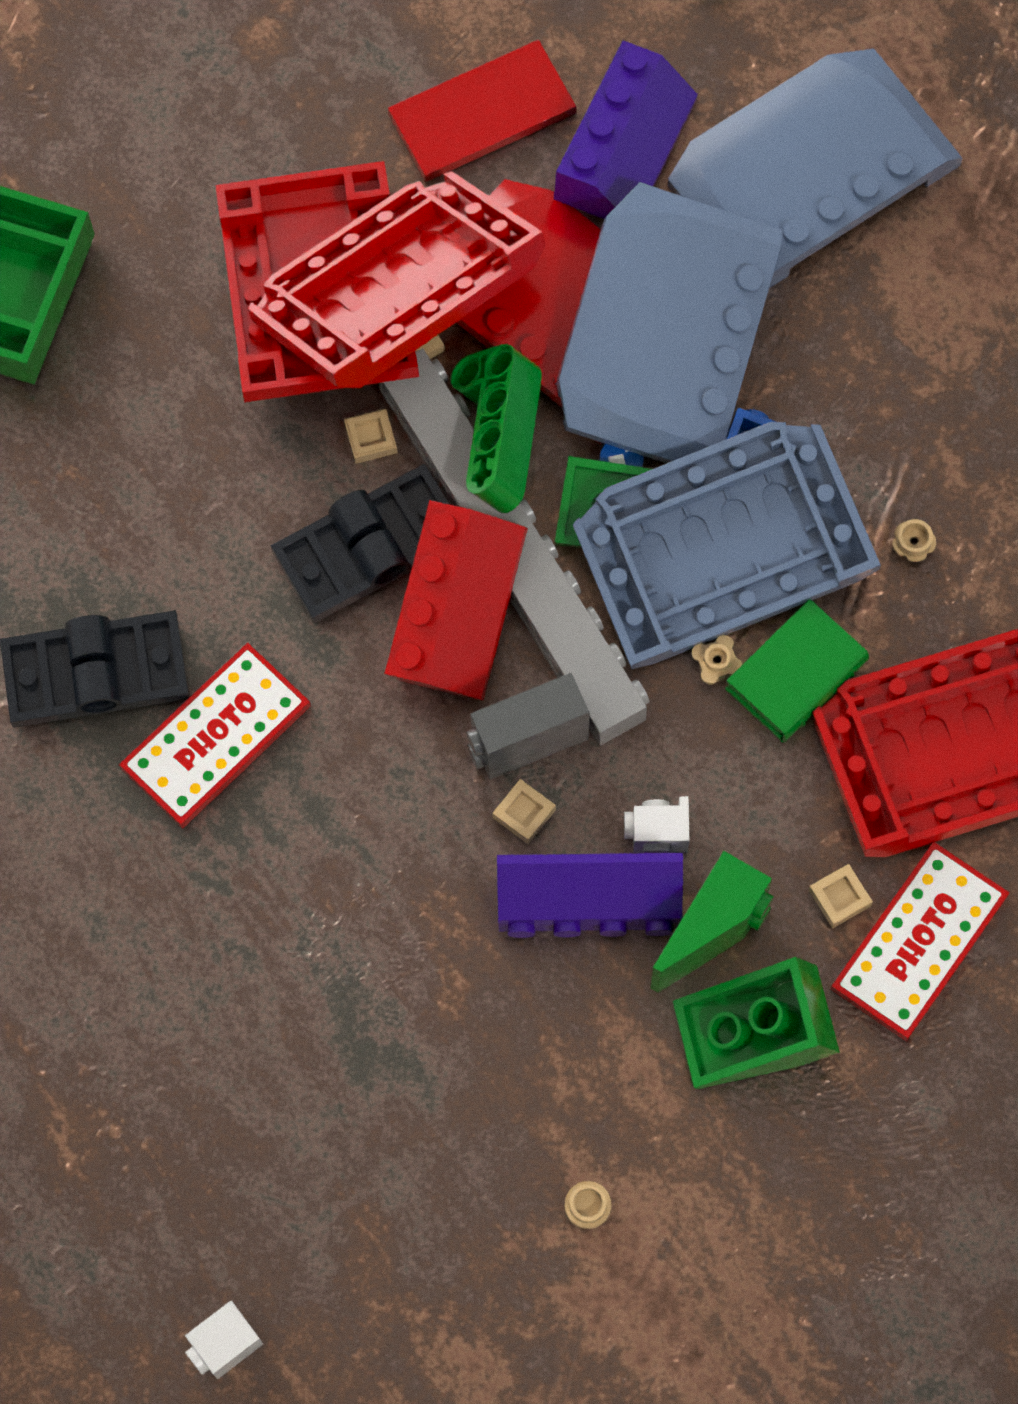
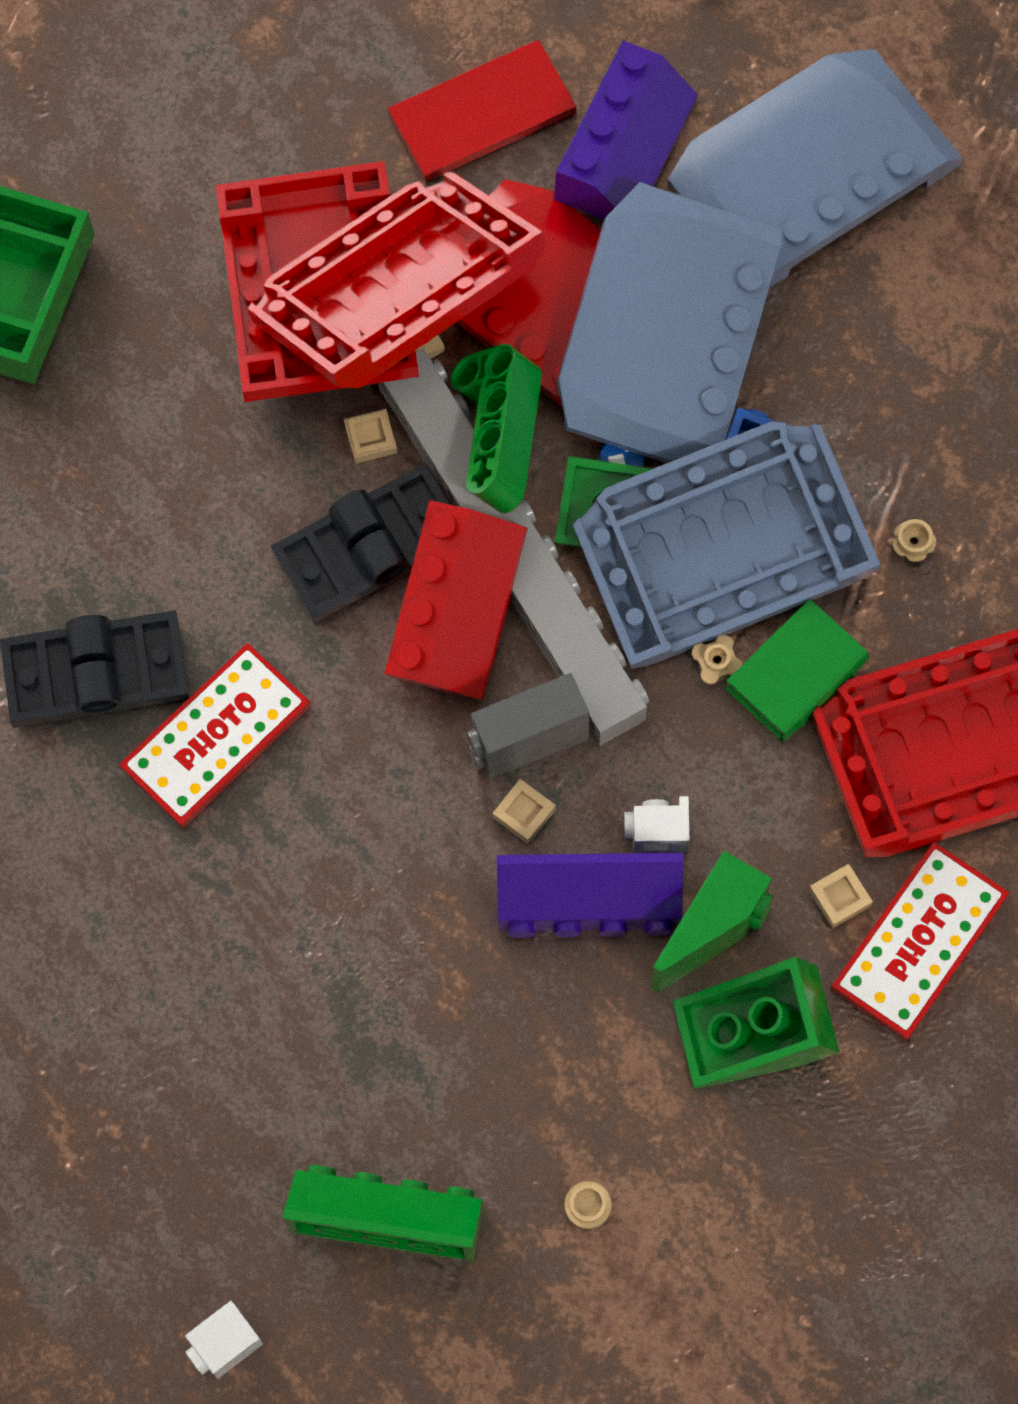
none -> green slope [283,1165,483,1262]

